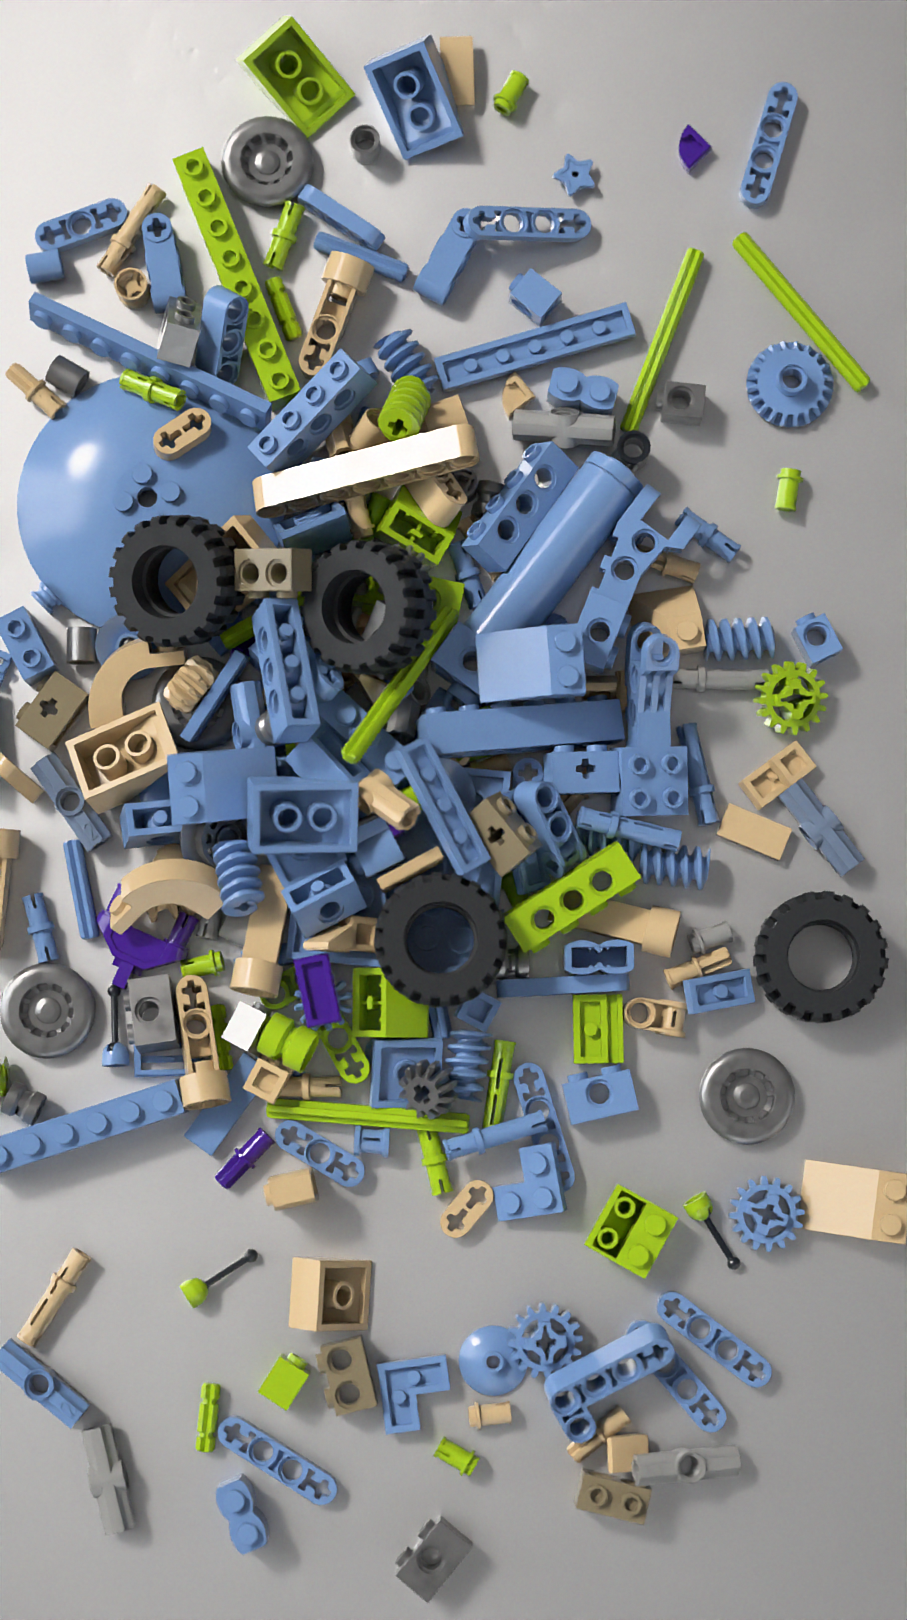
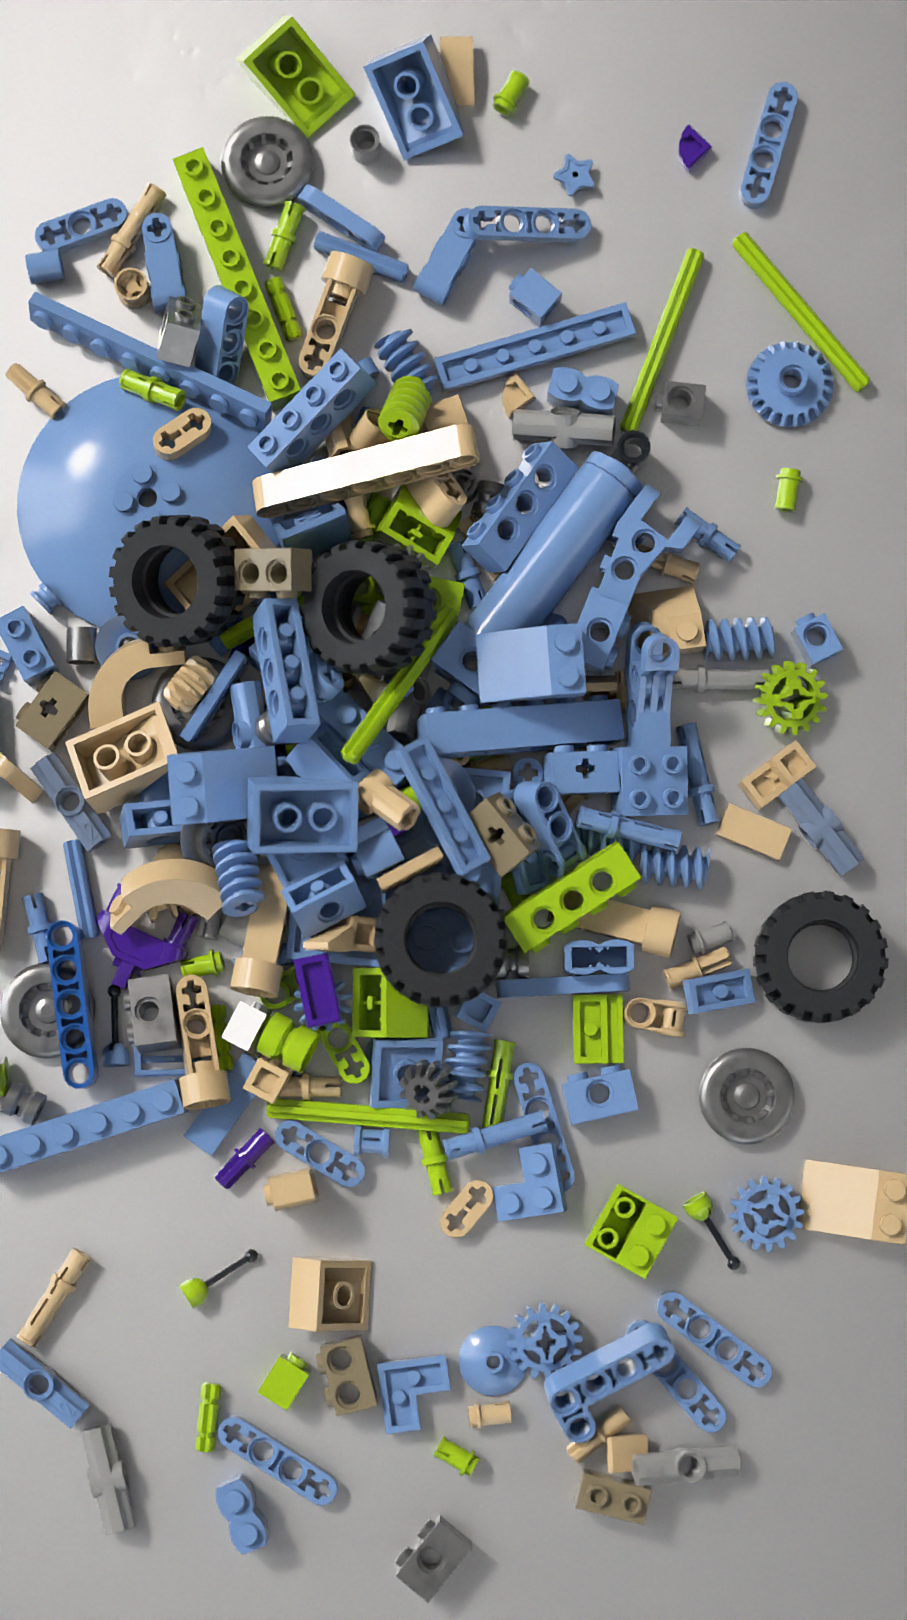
flat silver beam [45,355,90,398] -> none
none -> blue beam [46,920,99,1089]

